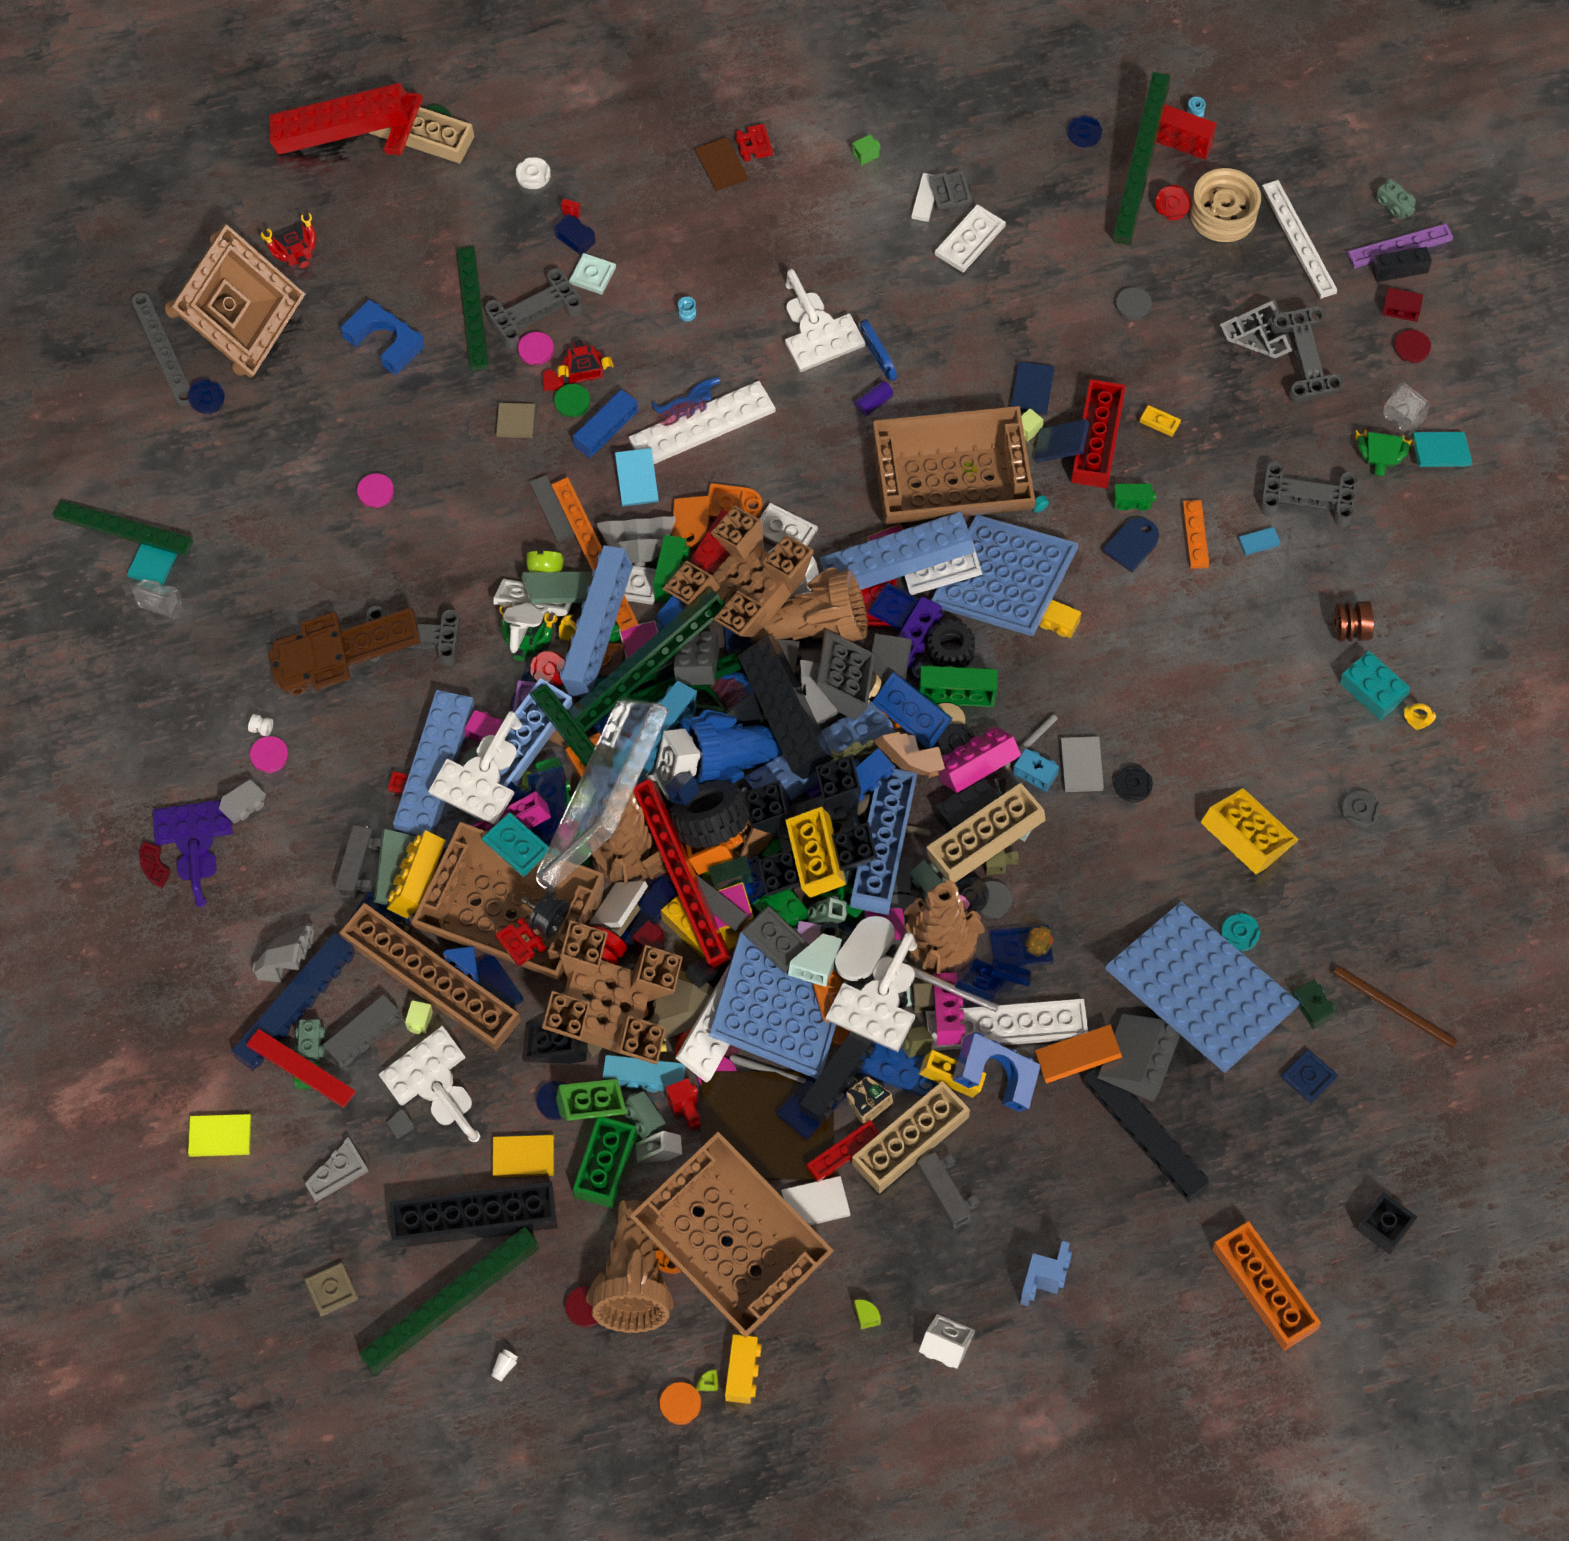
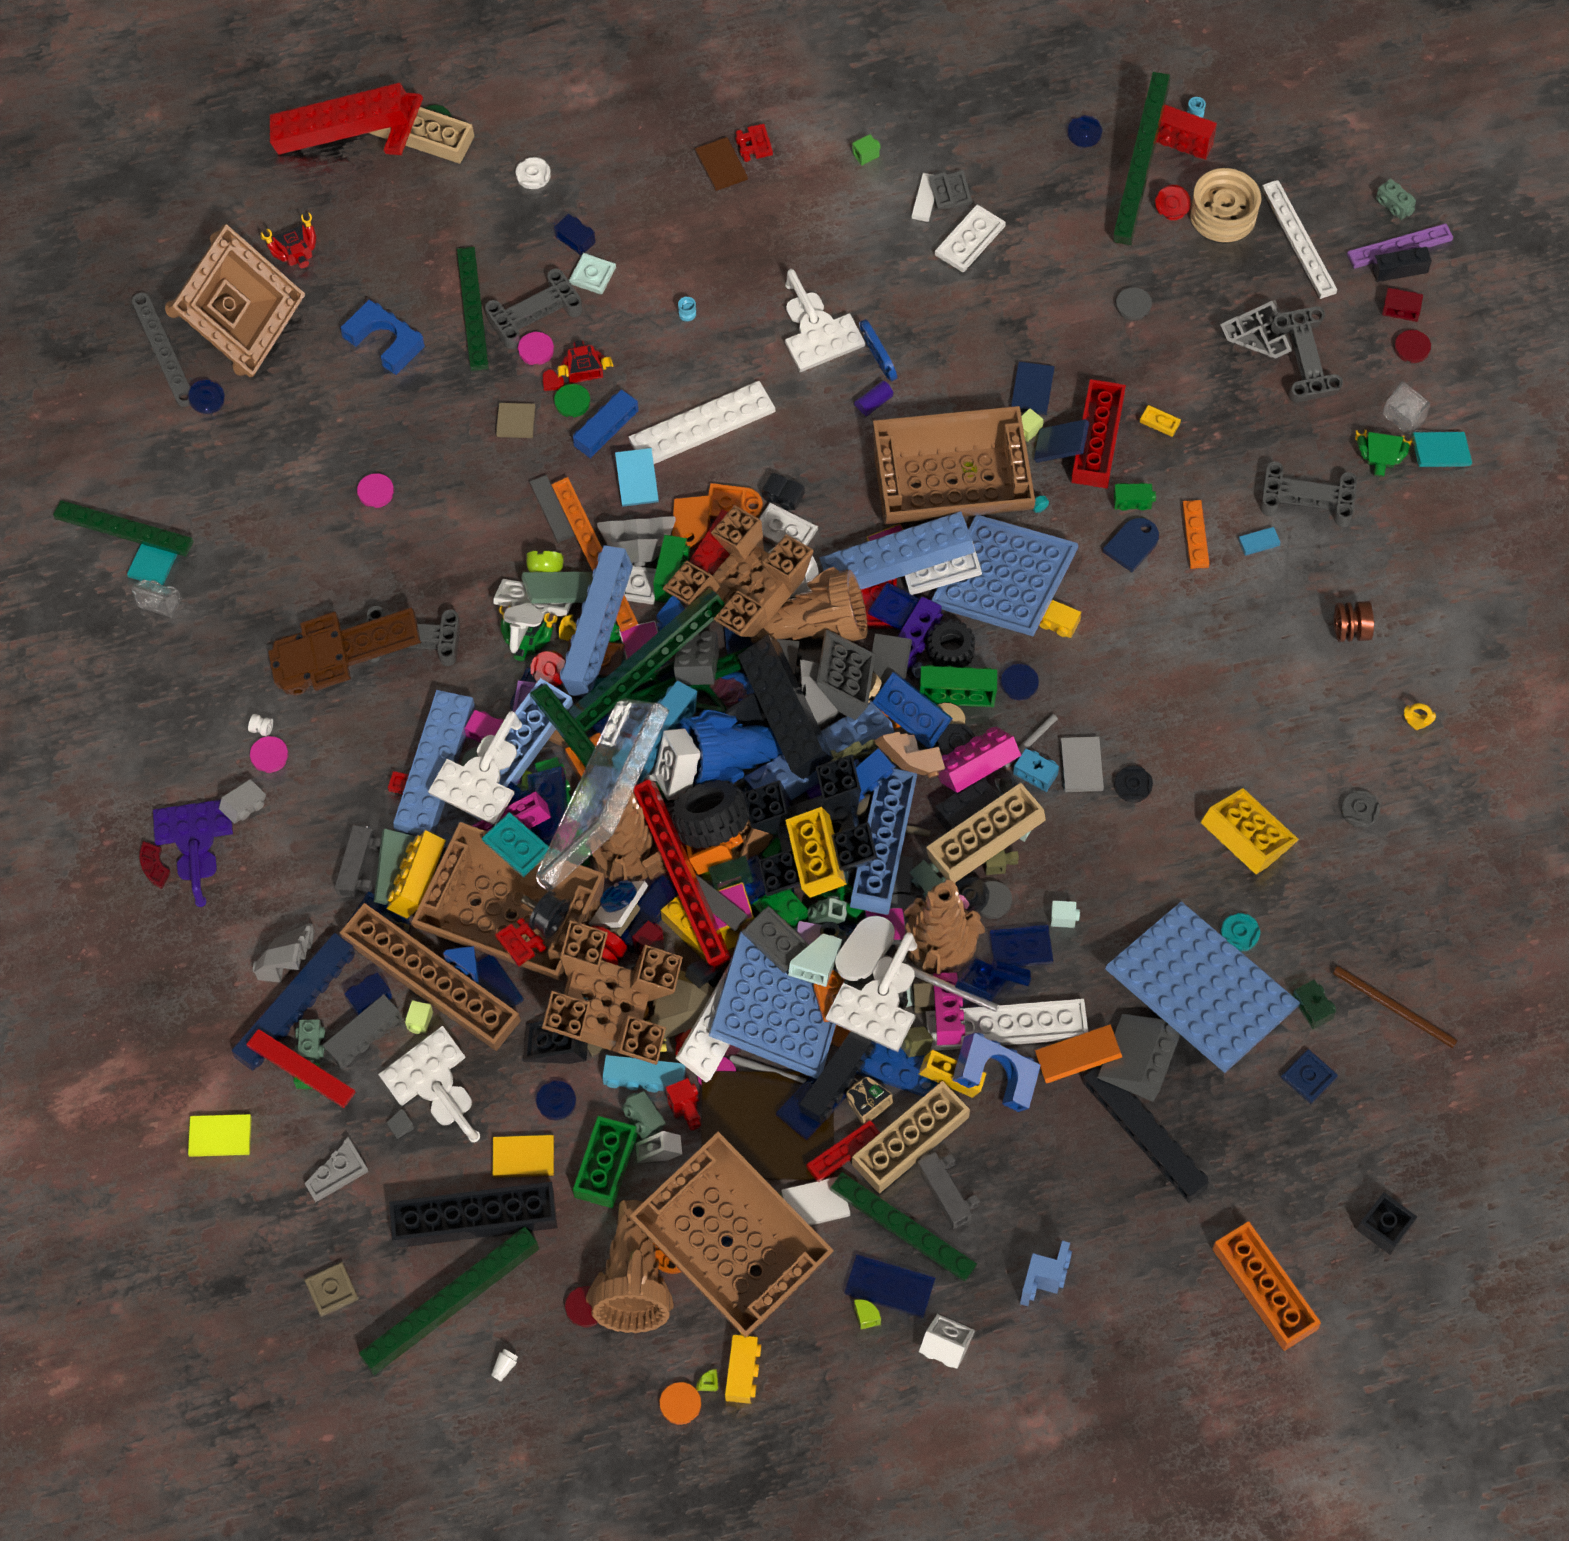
bright green slope [556,1079,626,1121] -> none
red plate [561,199,581,219] -> none
piece [652,377,720,426] -> none
dark blue brick [665,773,700,805] -> none
clear yellow head [1025,926,1054,957] -> none
teal brick [1340,651,1411,721] -> none
none -> clear blue brick [344,972,392,1016]
none -> clear blue tile [600,880,637,913]
none -> black brick [762,473,805,510]
none -> dark green plate [830,1172,977,1282]
none -> clear blue tile [845,1255,935,1318]
none -> clear blue tile [1001,664,1039,700]
none -> light aqua brick [1051,901,1080,928]

